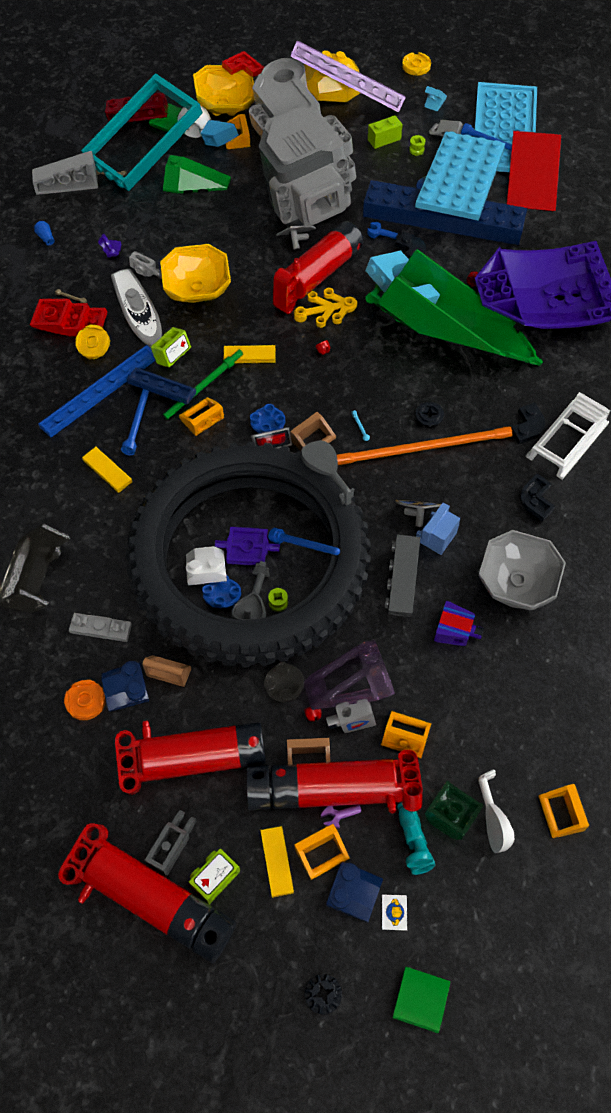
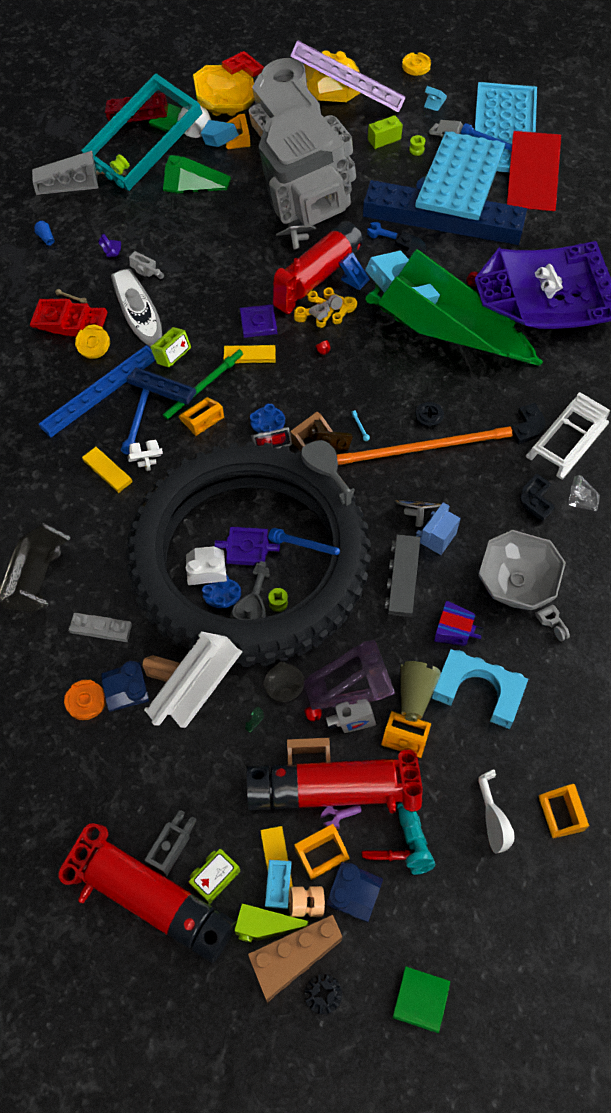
red piece [115,721,266,795] -> none
yellow rock [160,244,231,303] -> none
white sticker [382,895,407,930] -> none
clear green slope [425,780,484,840] -> none
none -> lime wheel [110,154,130,175]
none -> white hips [128,440,163,471]
none -> white piece [144,631,242,728]
none -> lime slope [235,904,308,943]
none -> dark purple tile [240,304,277,338]
none -> clear green tile [245,707,264,733]
none -> medium nougat wedge [248,915,342,1003]
none -> medium azure plate [265,860,291,909]
none -> light nougat wheel [289,886,325,918]
none -> light grey piece [309,295,343,320]
none -> dark brown bracket [309,420,353,451]
none -> blue slope [339,252,370,290]
none -> red piece [362,850,412,861]
none -> olive cone [400,661,441,722]
none -> medium azure arch [432,649,528,729]
none -> white hips [535,264,563,299]
none -> light grey piece [535,605,570,641]
none -> clear slope [569,475,600,511]

